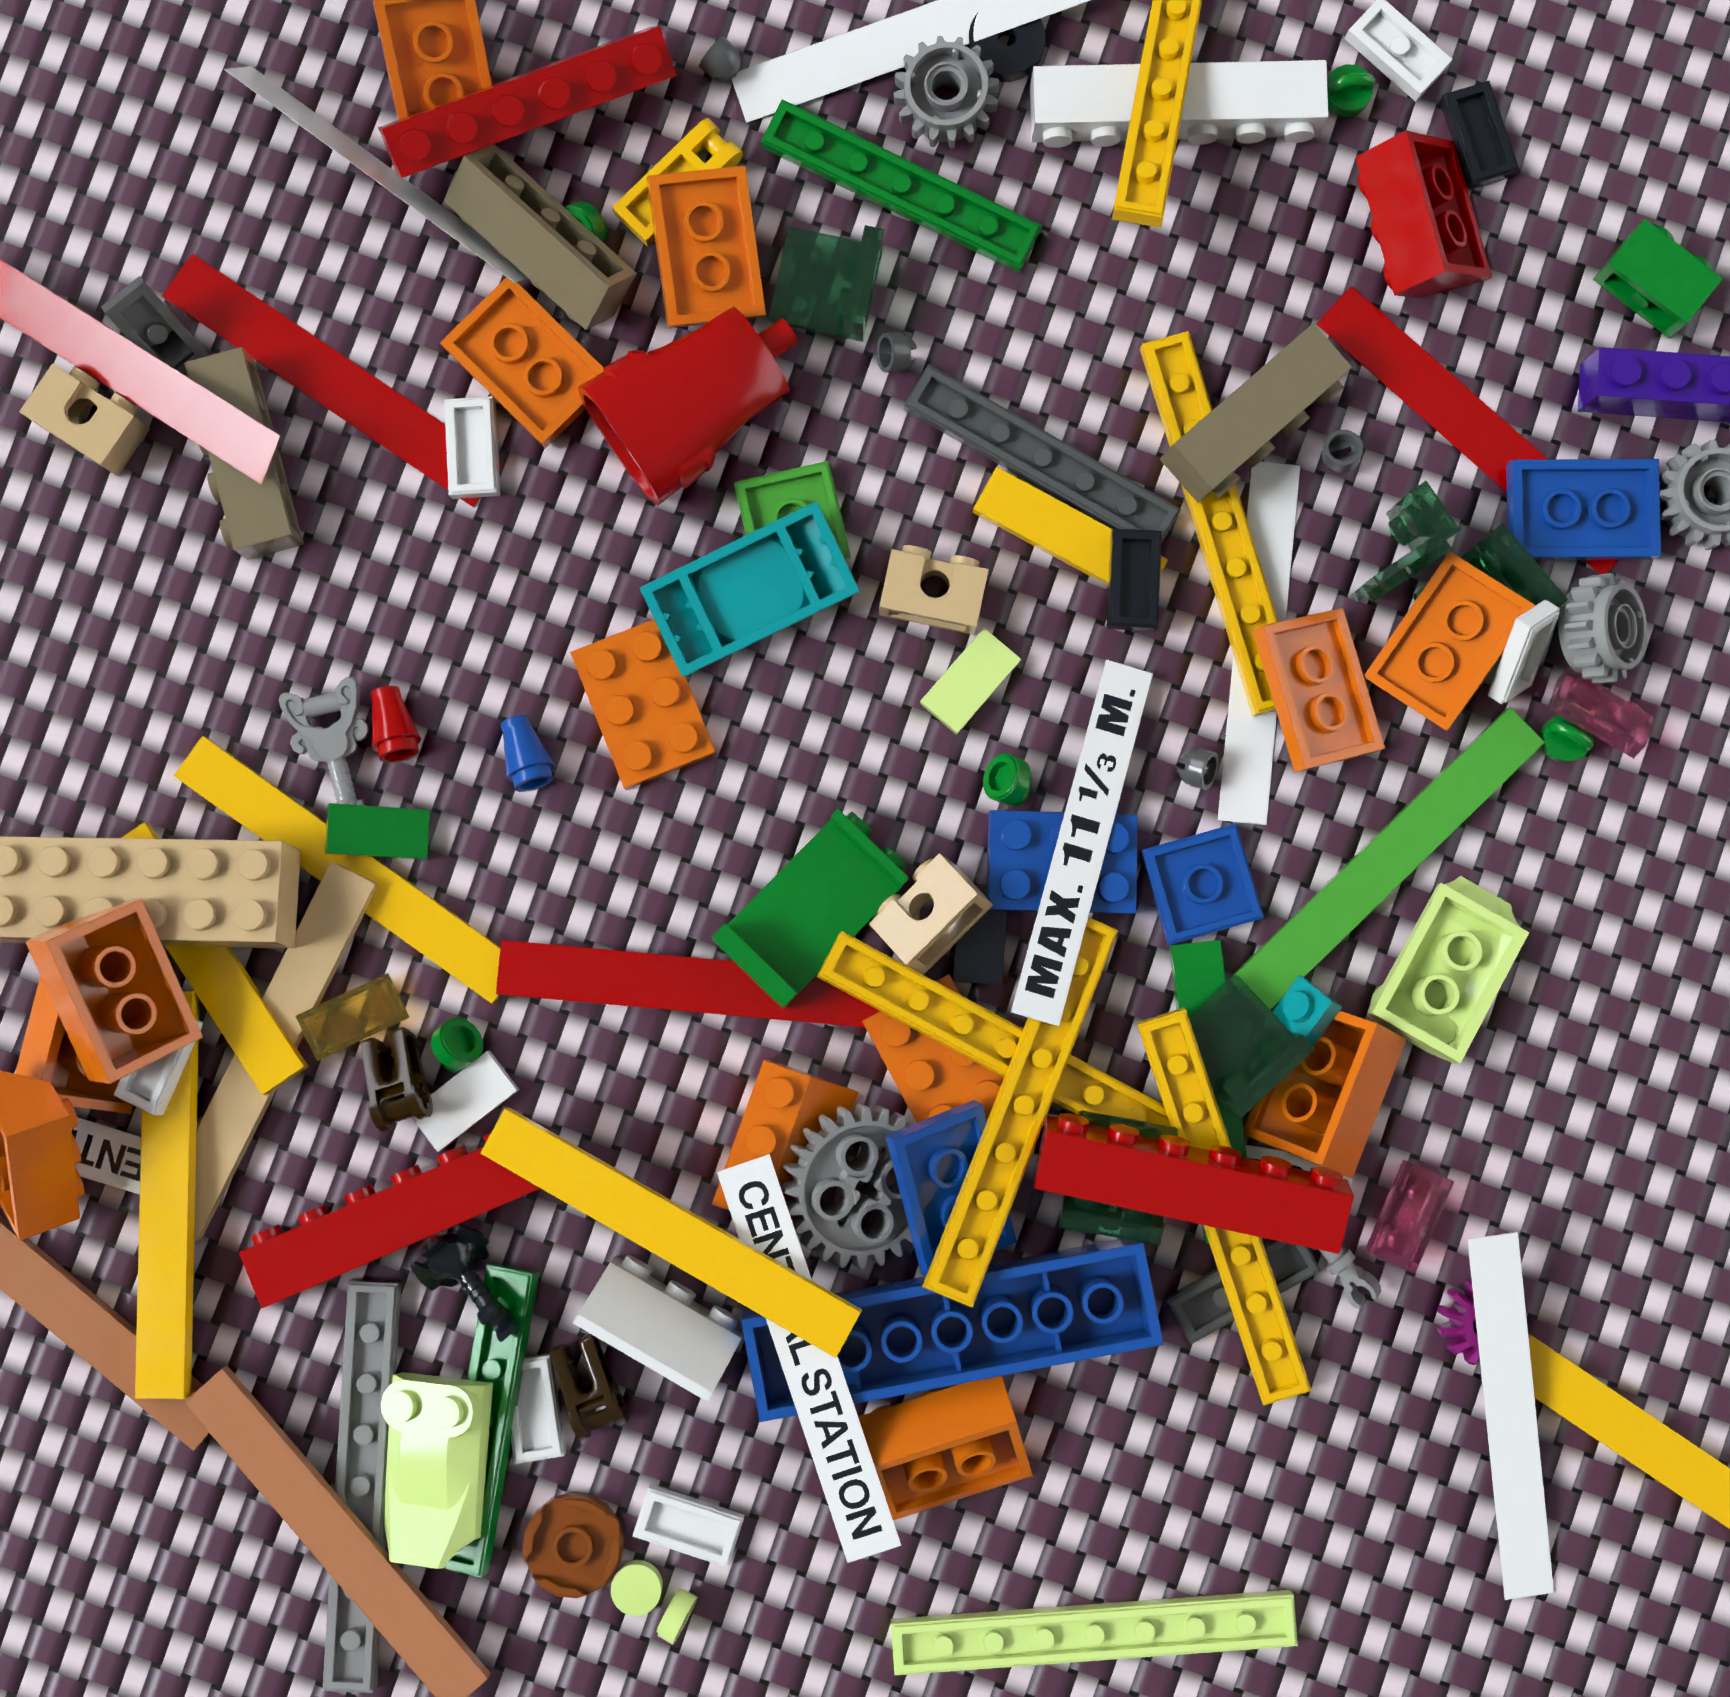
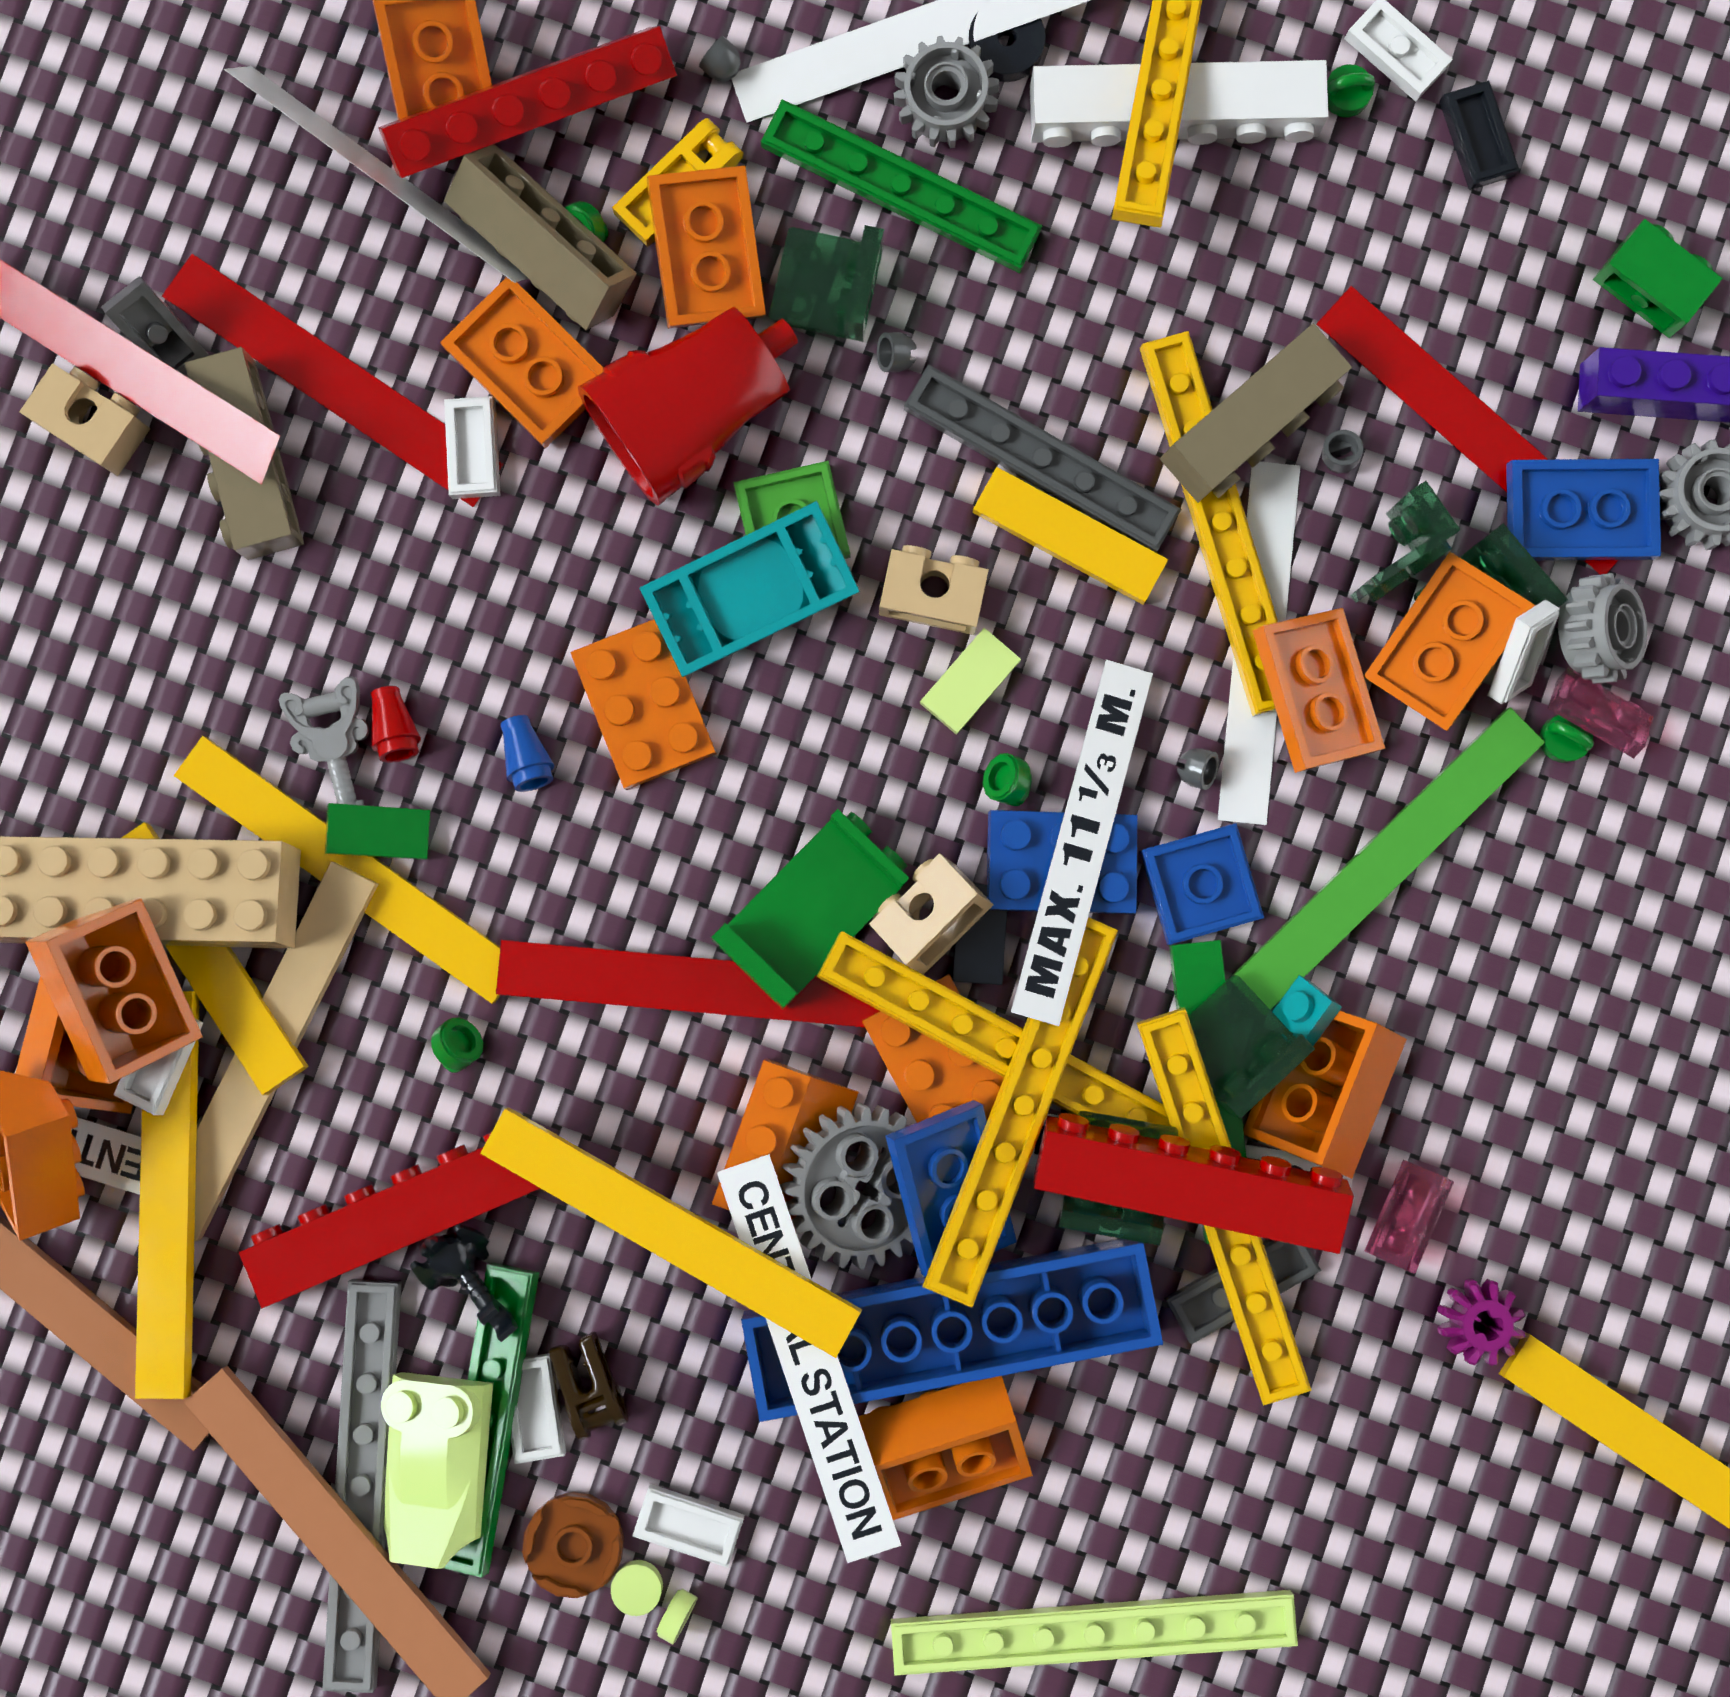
clear yellow tile [295,973,410,1061] -> none
dark brown piece [360,1027,433,1132] -> none
white tile [412,1051,520,1152] -> none
white slope [573,1255,743,1402] -> none
black tile [1107,529,1162,631] -> none
light grey piece [1314,1247,1381,1309] -> none
red slope [1356,130,1493,298] -> none
yellowish green slope [1367,876,1529,1064] -> none
white sticker [1467,1232,1554,1600] -> none

